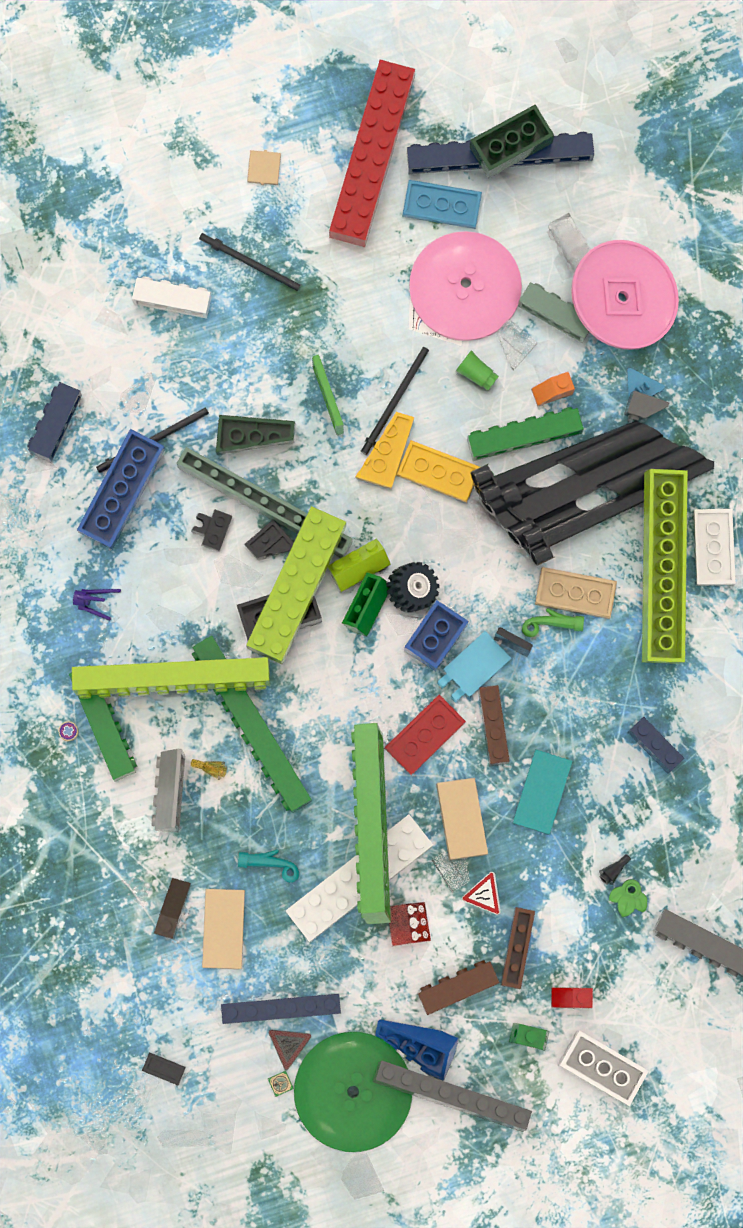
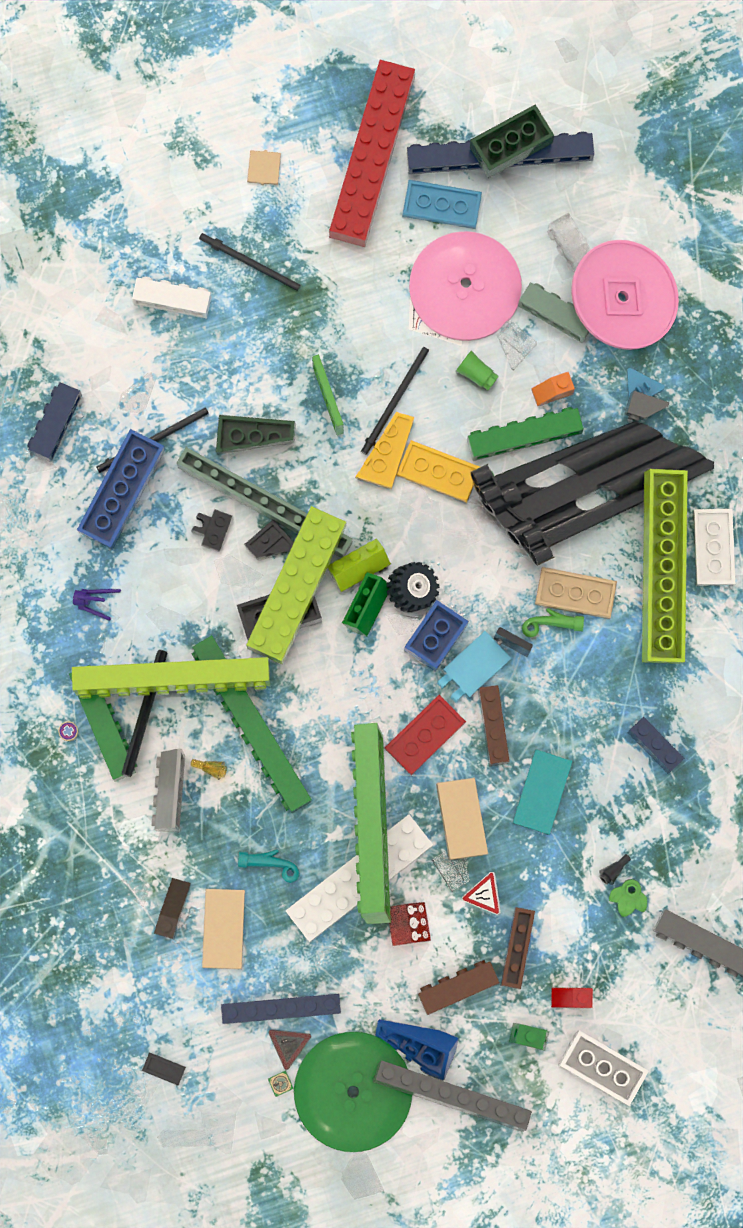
none -> black axle [122,650,168,777]

